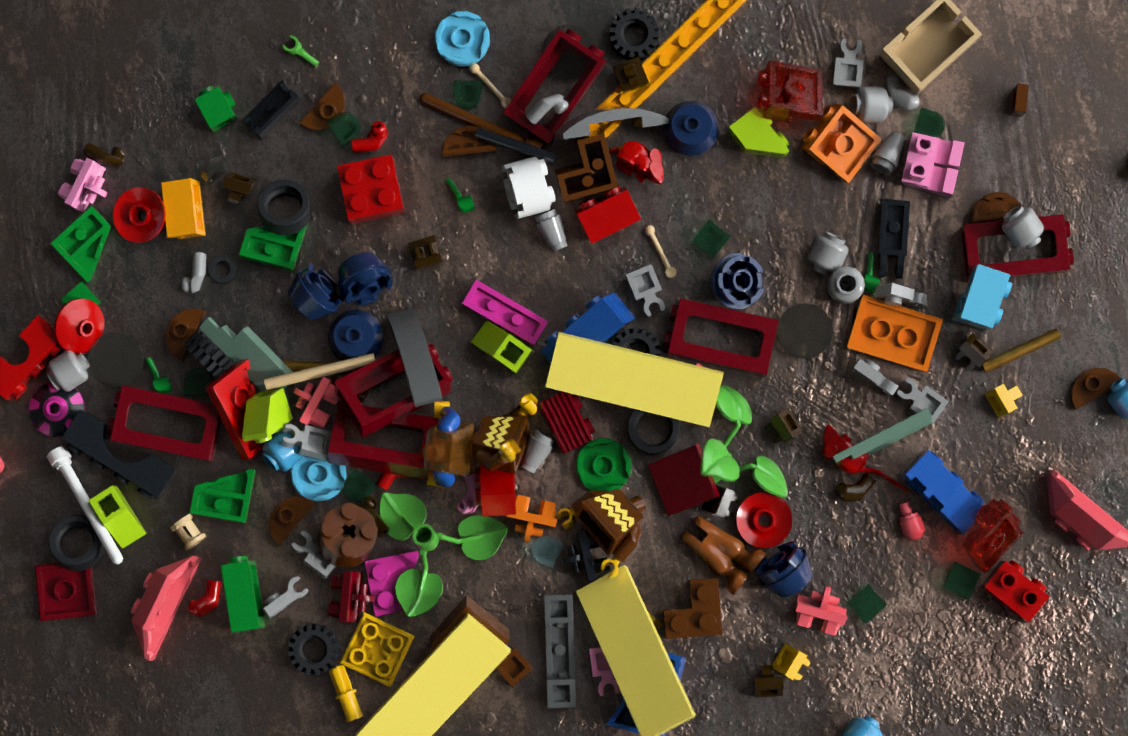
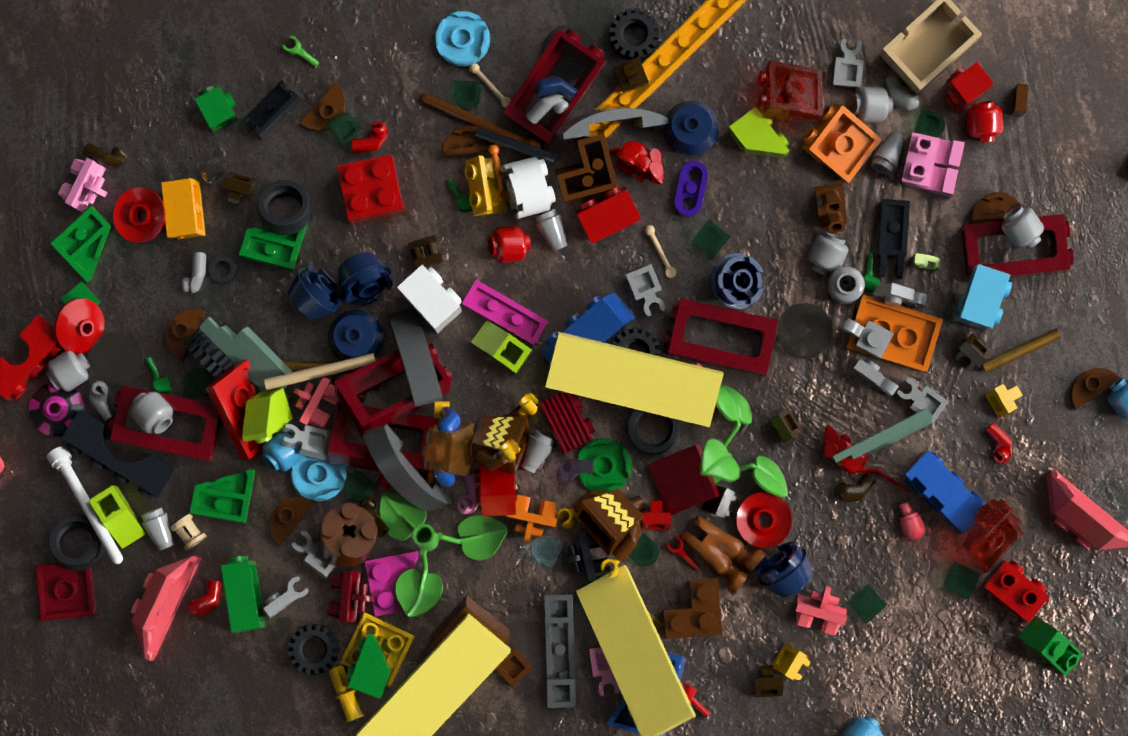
none -> light grey arm [89,381,116,423]
none -> light grey head [131,392,173,434]
none -> light grey cone [141,507,174,551]
none -> green slope [346,633,392,699]
none -> dark grey slope [363,424,452,511]
none -> white brick [397,265,462,334]
none -> yellow bracket [465,156,508,216]
none -> orange hinge [488,144,510,202]
none -> red head [488,226,531,263]
none -> dark blue arm [534,76,578,101]
none -> clear purple arm [556,459,594,484]
none -> clear green tile [628,533,659,567]
none -> red tile [642,500,671,530]
none -> red hand [667,536,699,571]
none -> dark purple plate [674,161,708,217]
none -> red hand [682,682,710,718]
none -> reddish brown hips [814,181,847,234]
none -> light grey plate [841,318,894,359]
none -> yellowish green tile [911,253,940,270]
none -> red brick [943,61,995,112]
none -> red head [966,101,1003,143]
none -> red arm [984,422,1012,464]
none -> green slope [1018,615,1083,676]

